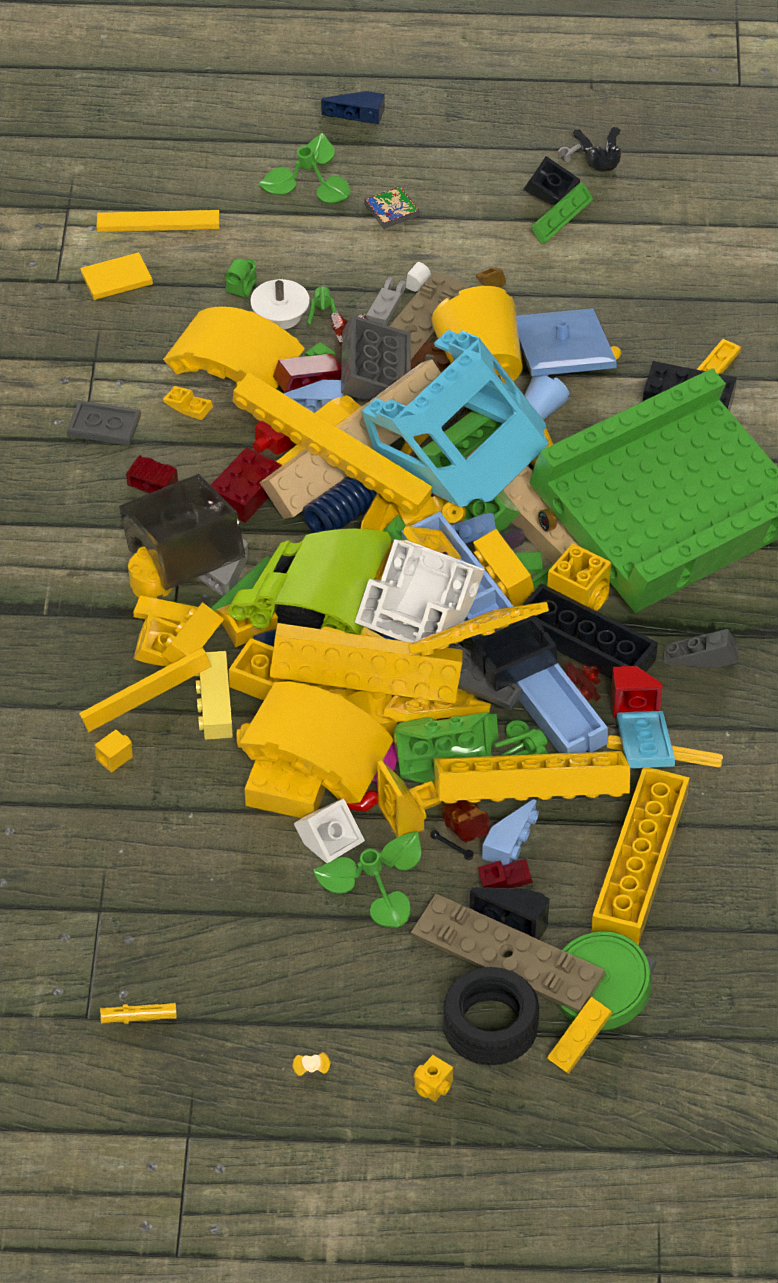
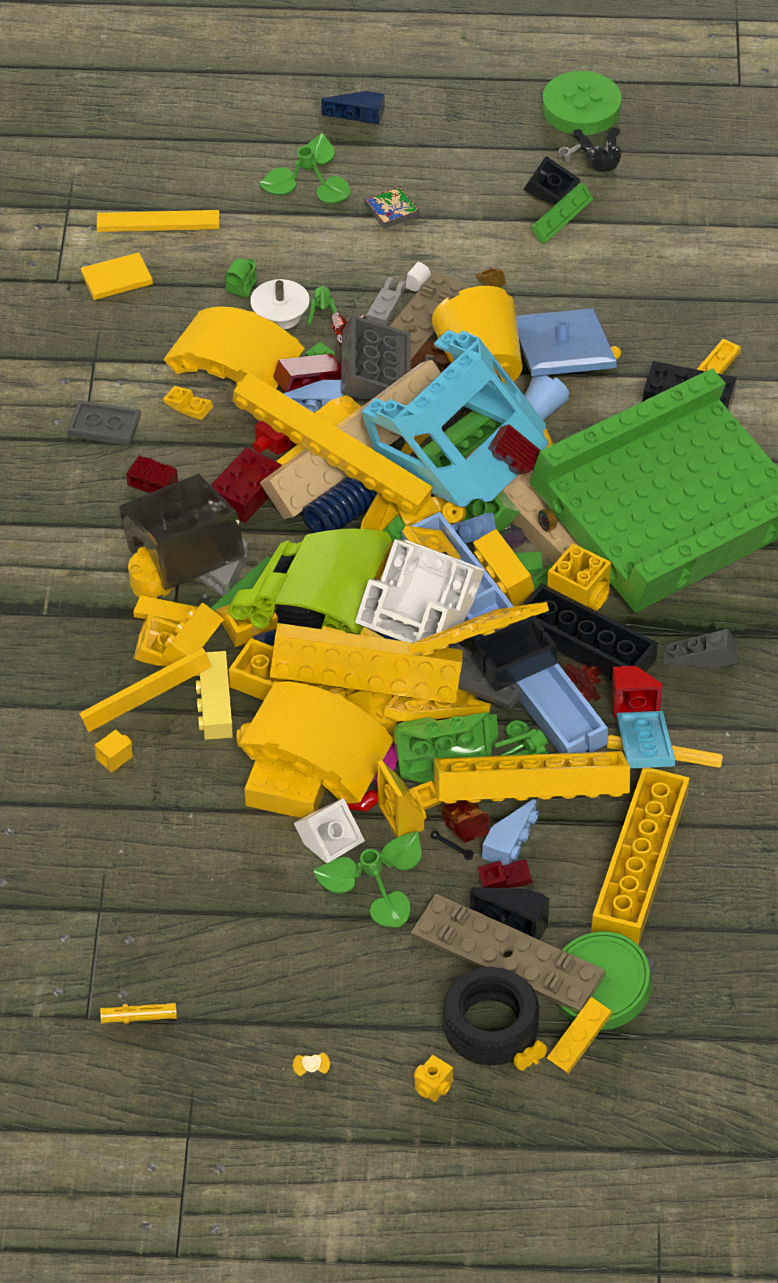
none -> dark red brick [488,424,541,475]
none -> yellow piece [513,1040,547,1071]
none -> bright green brick [542,71,622,135]

